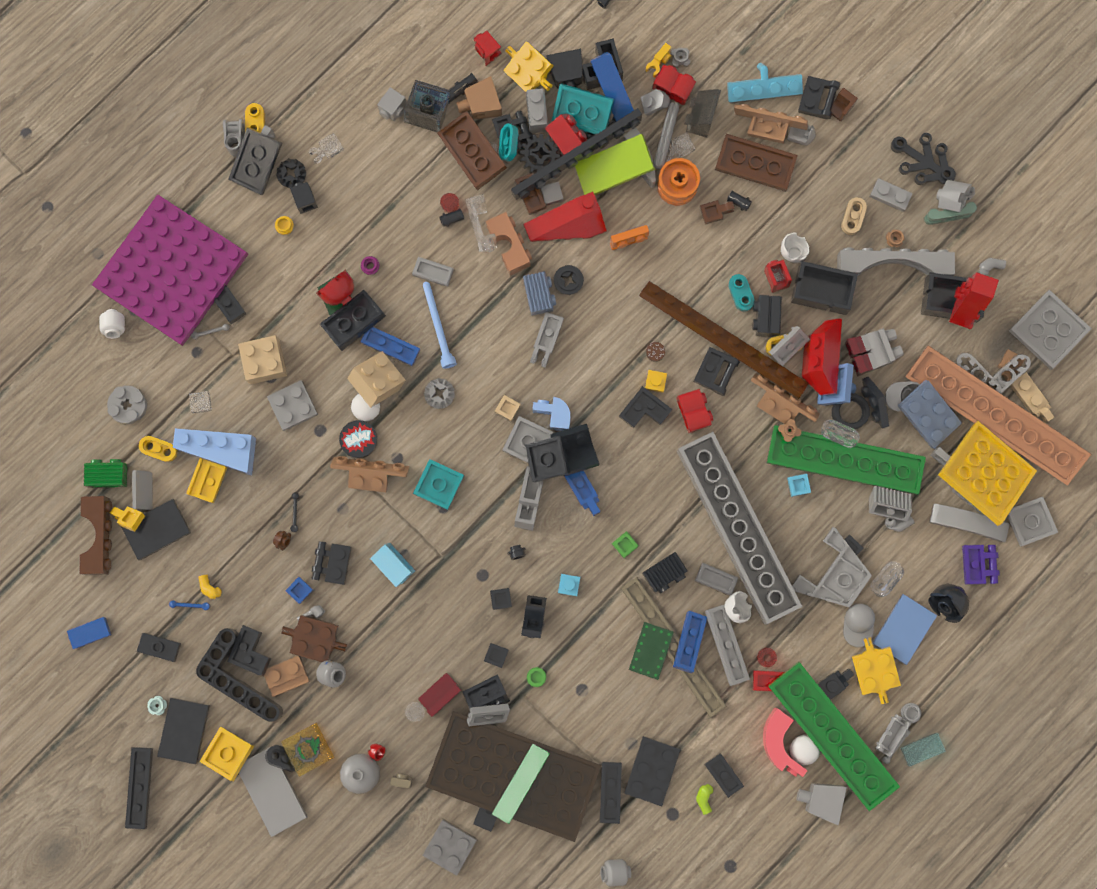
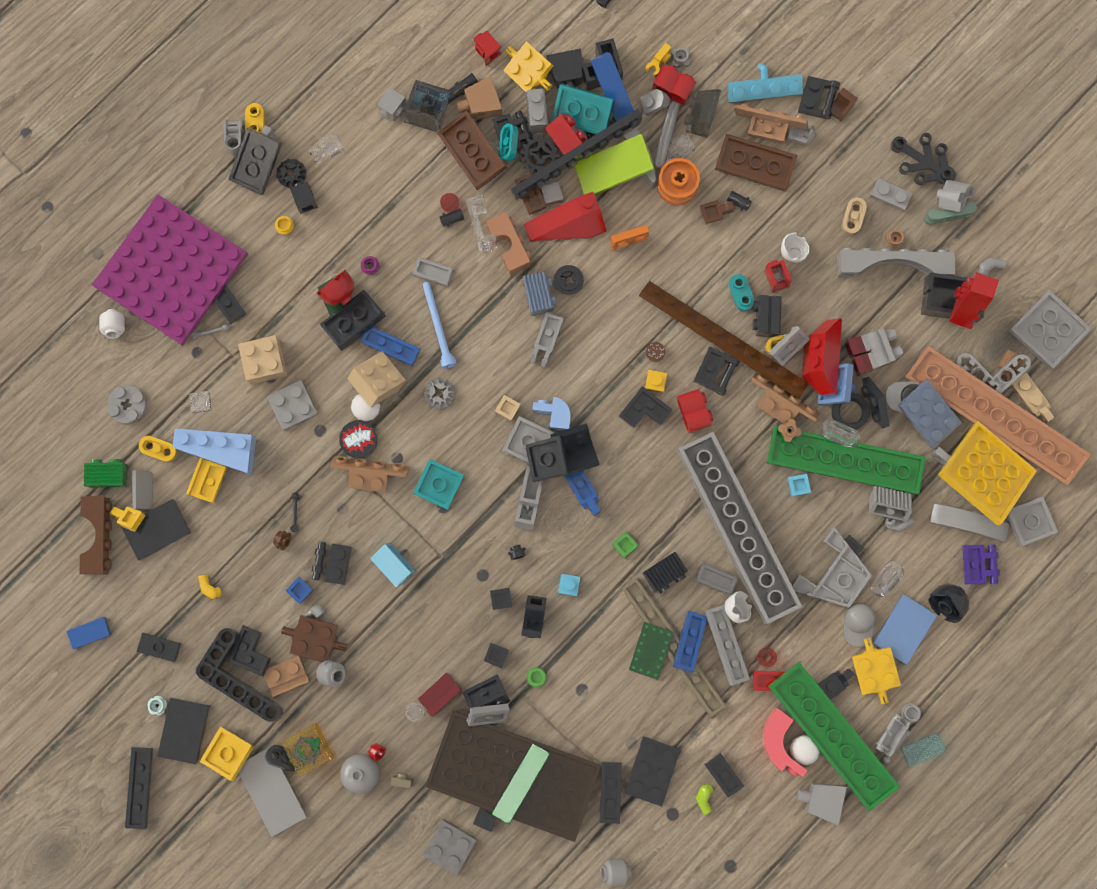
blue hinge [169,600,210,610] -> none
black piece [791,261,858,315] -> none

